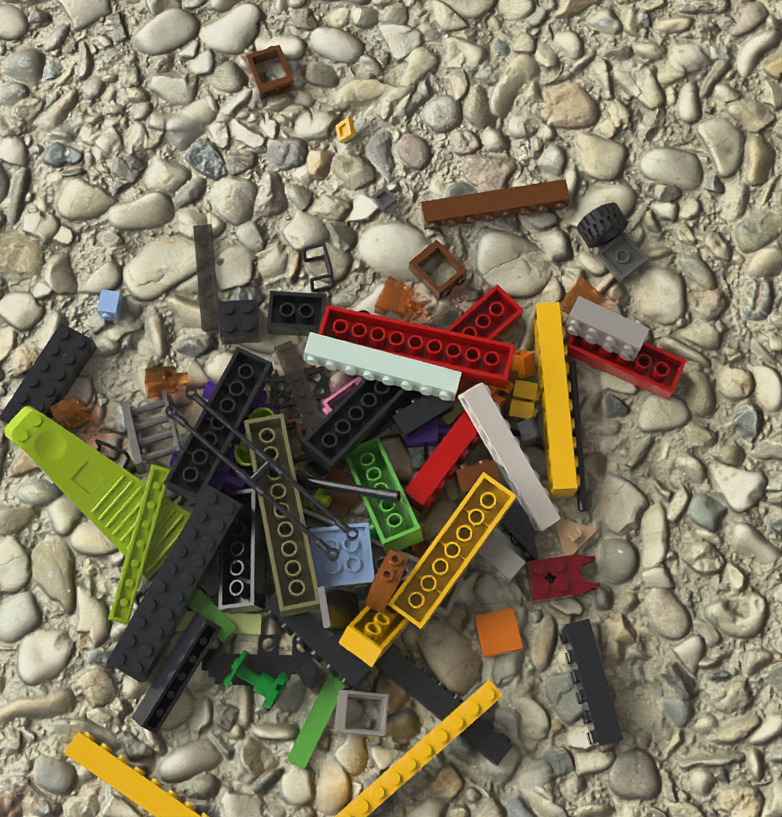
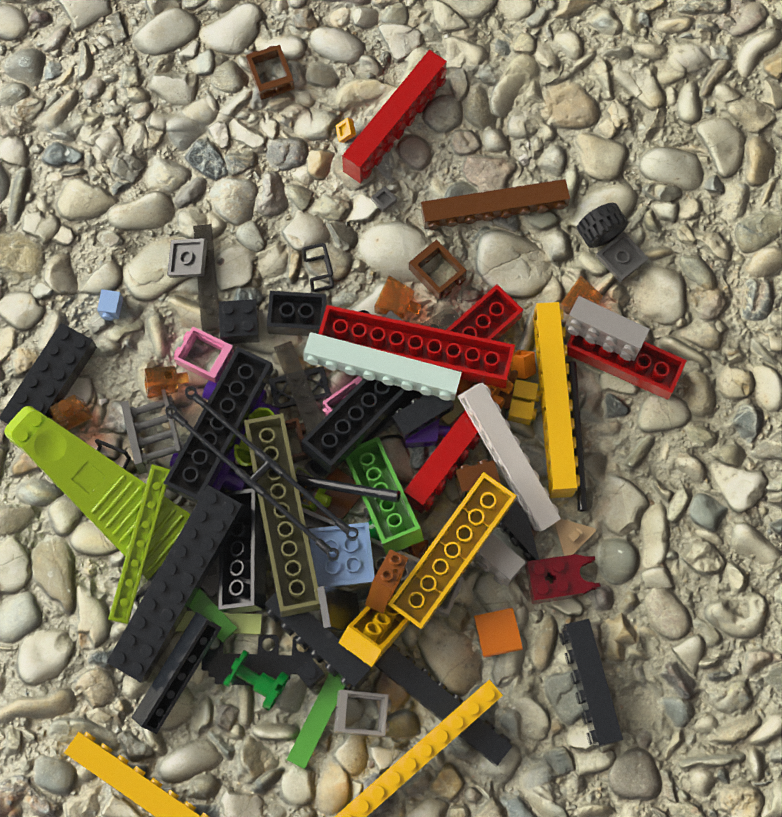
black torso [510,417,542,450] -> none
none -> plate [167,238,208,278]
none -> bright pink window [174,327,234,383]
none -> red brick [342,50,447,184]

